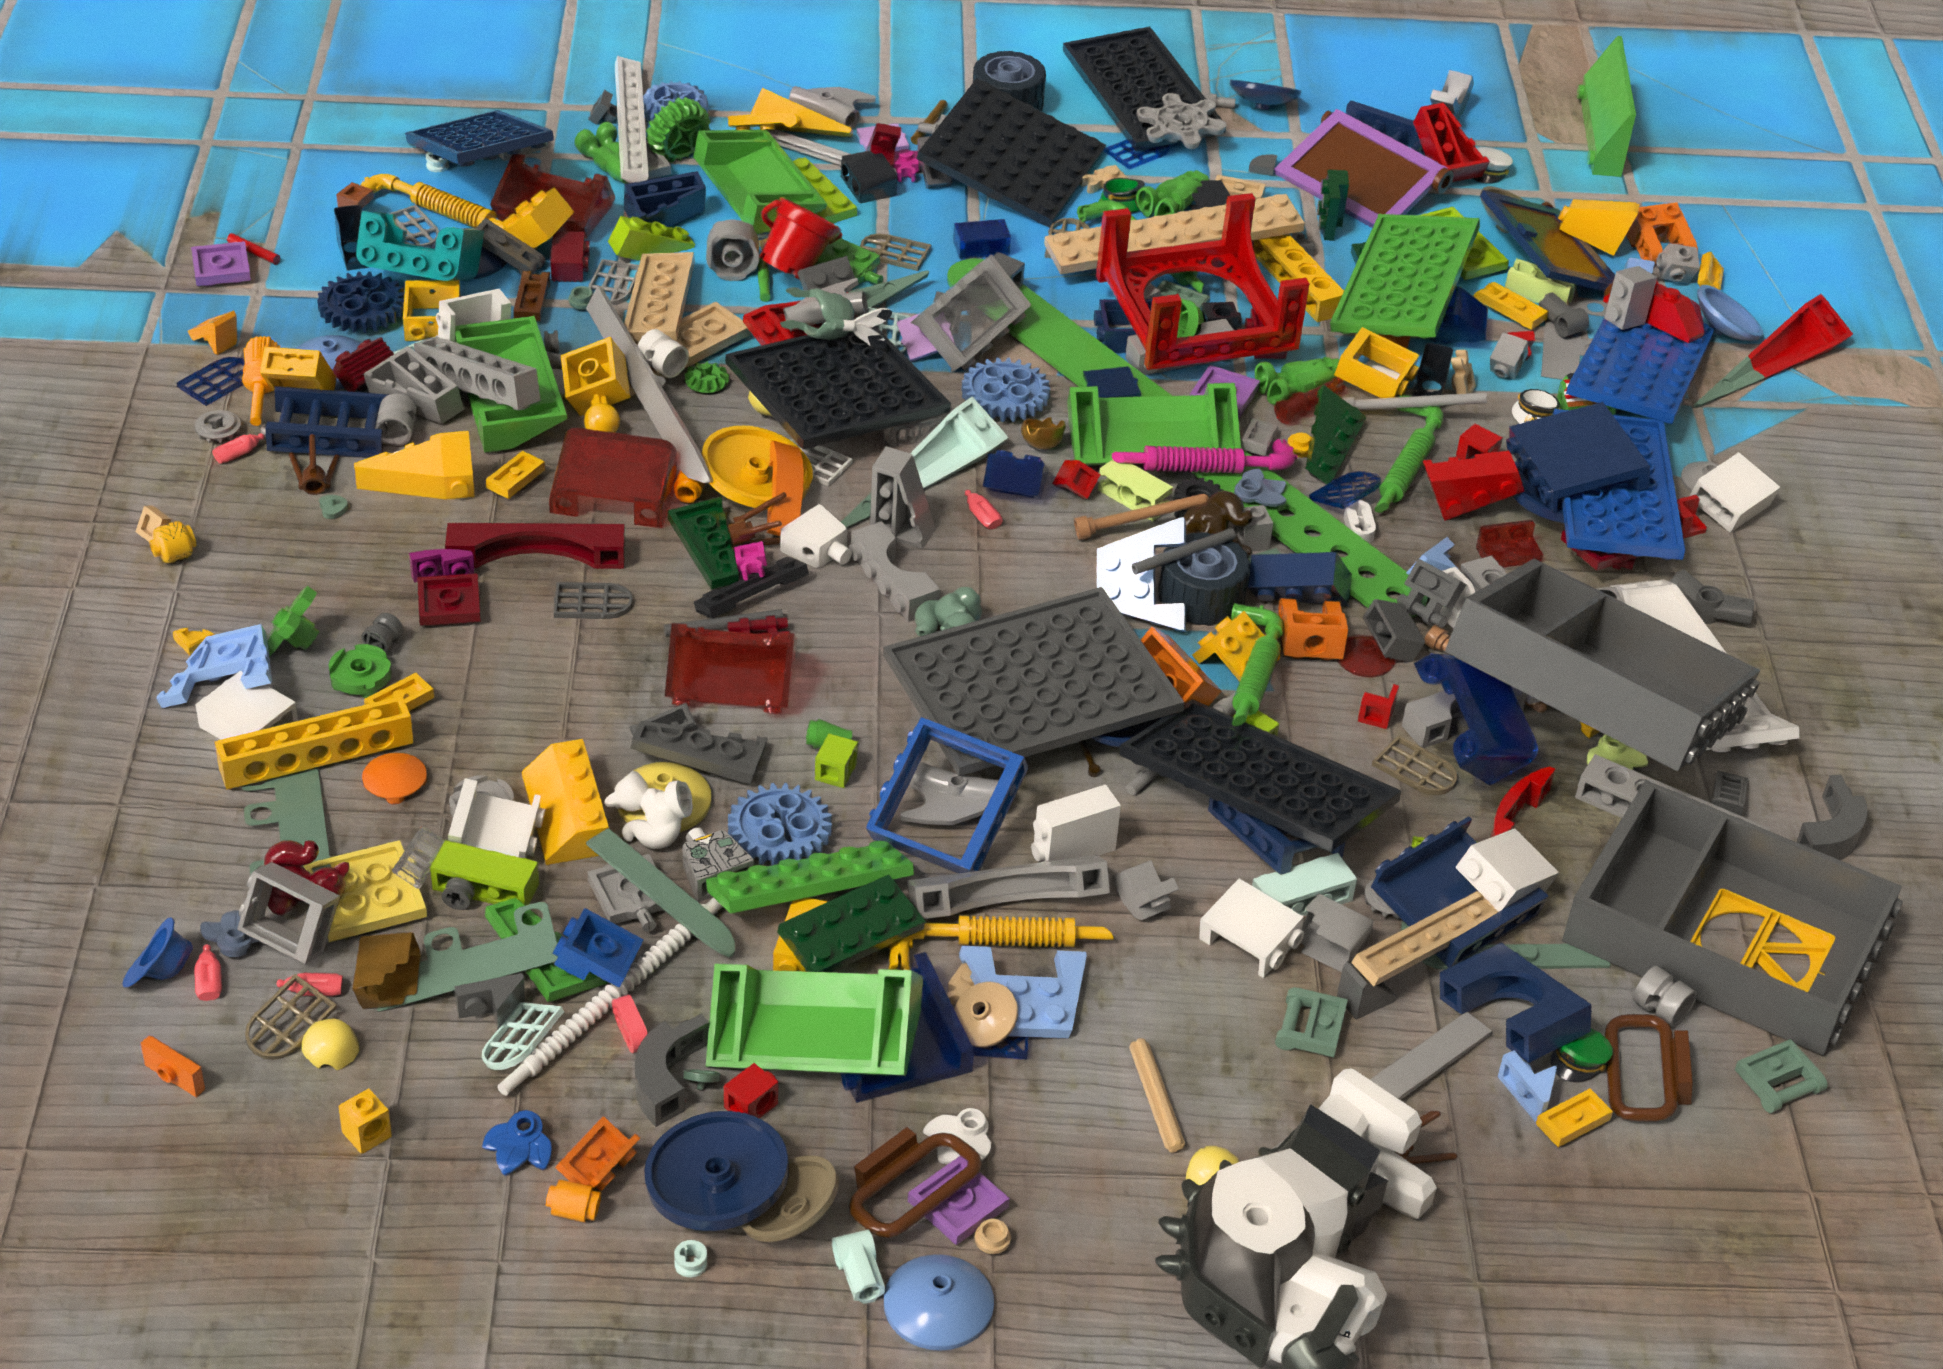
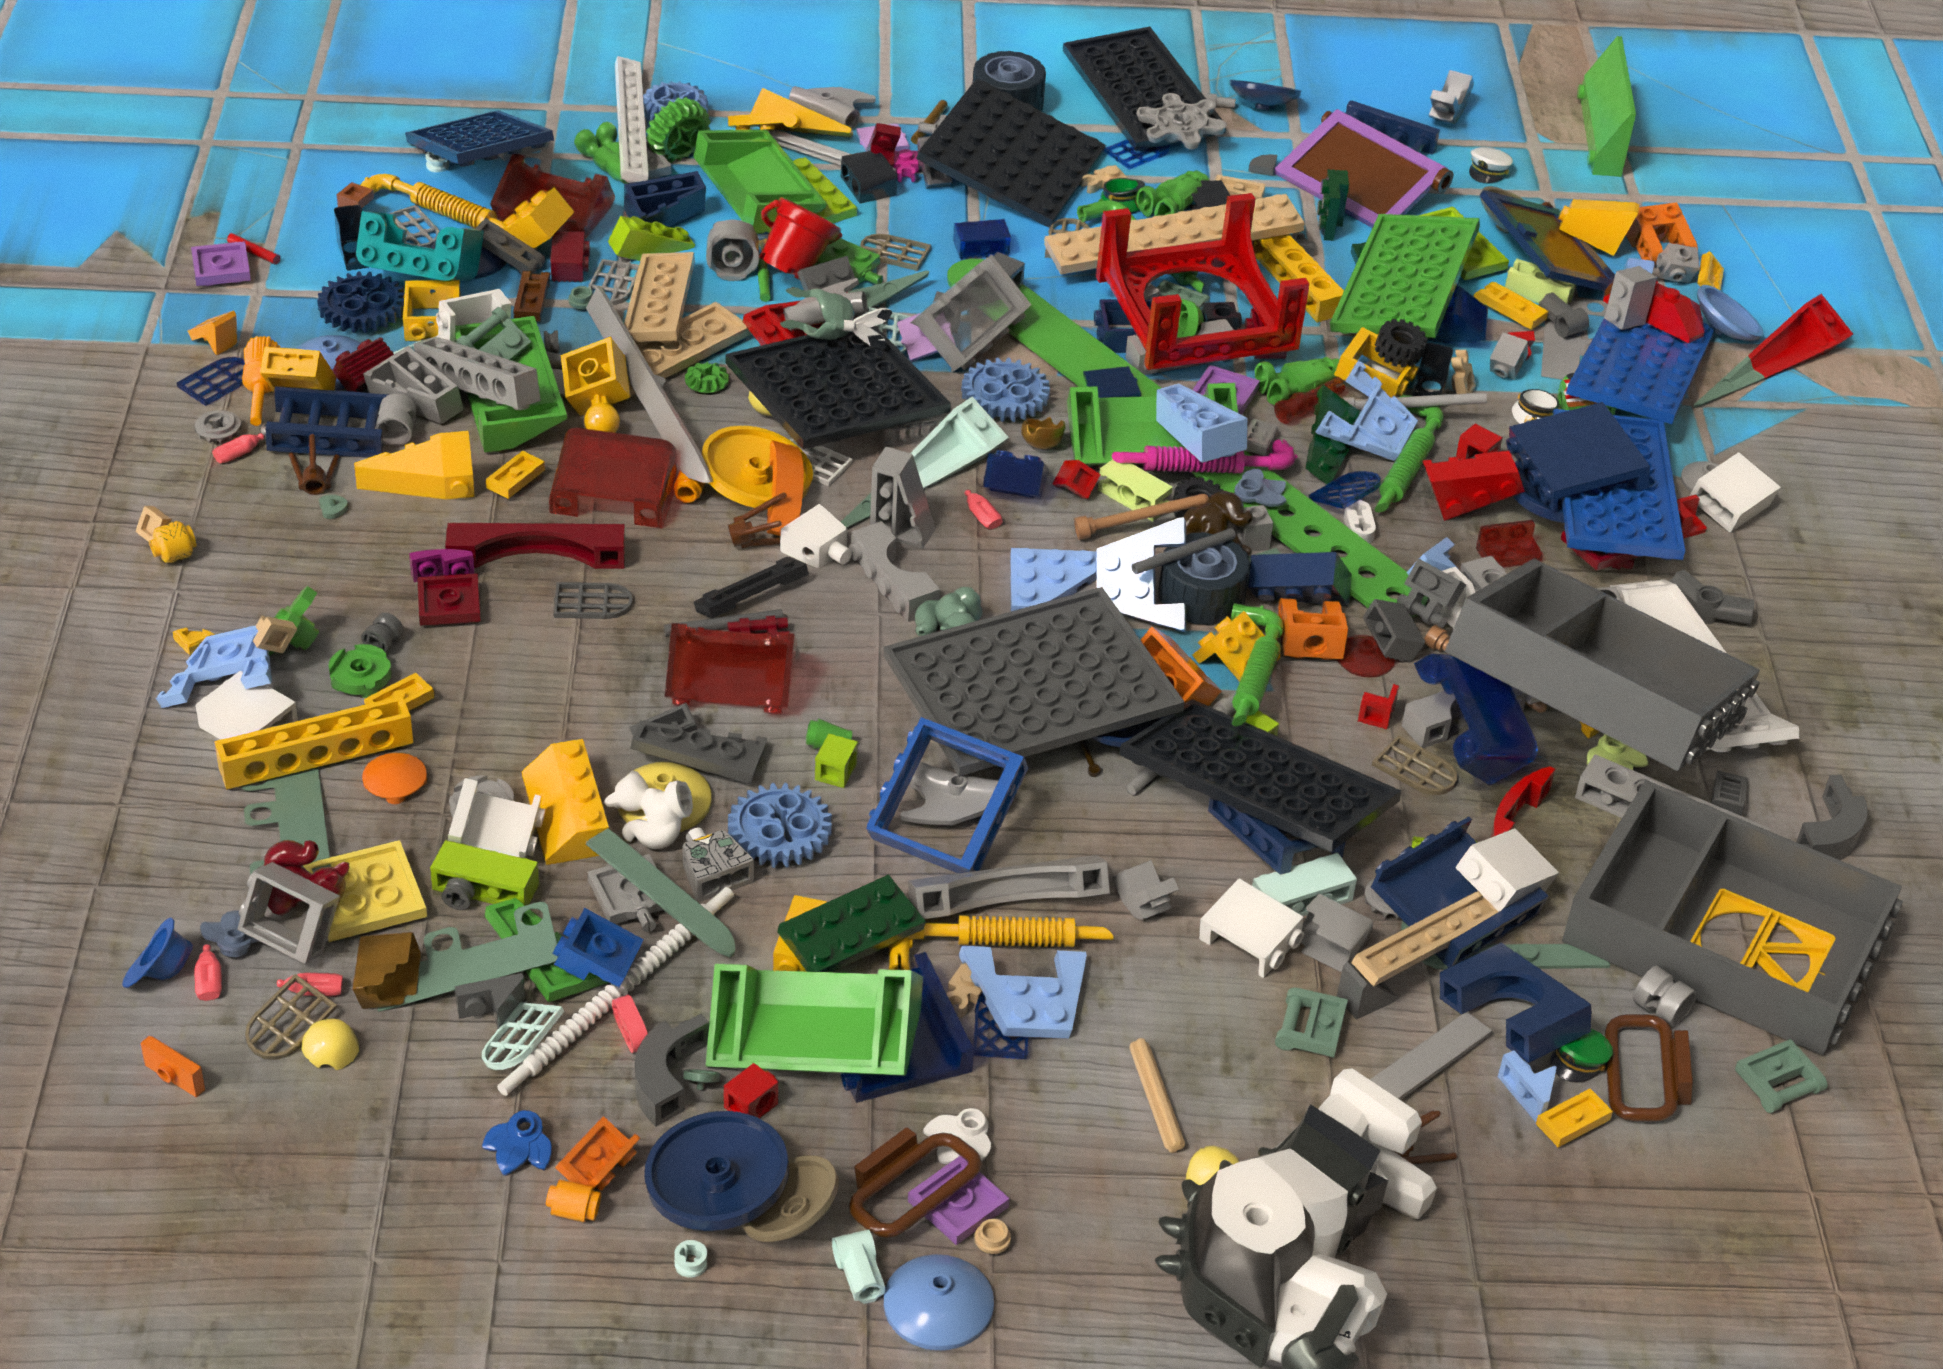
yellow brick [338,1088,392,1154] -> none
clear slope [391,826,445,889] -> none
dark grey tile [588,90,617,125] -> none
white wheel [637,329,689,378] -> none
dark green wing [668,497,739,590] -> none
bright green plate [706,841,914,914] -> none
dark pink plate [734,541,767,581] -> none
tan dish [953,982,1018,1047] -> none
white brick [1031,785,1121,862] -> none
yellow plate [1287,432,1312,457] -> none
red wedge [1413,102,1490,182] -> none
none -> tan tile [253,616,297,653]
none -> sand green plate [456,306,531,361]
none -> light blue plate [1010,548,1097,611]
none -> light blue wedge [1156,383,1248,463]
none -> light blue wing [1315,360,1418,461]
none -> black tyre [1375,319,1427,368]

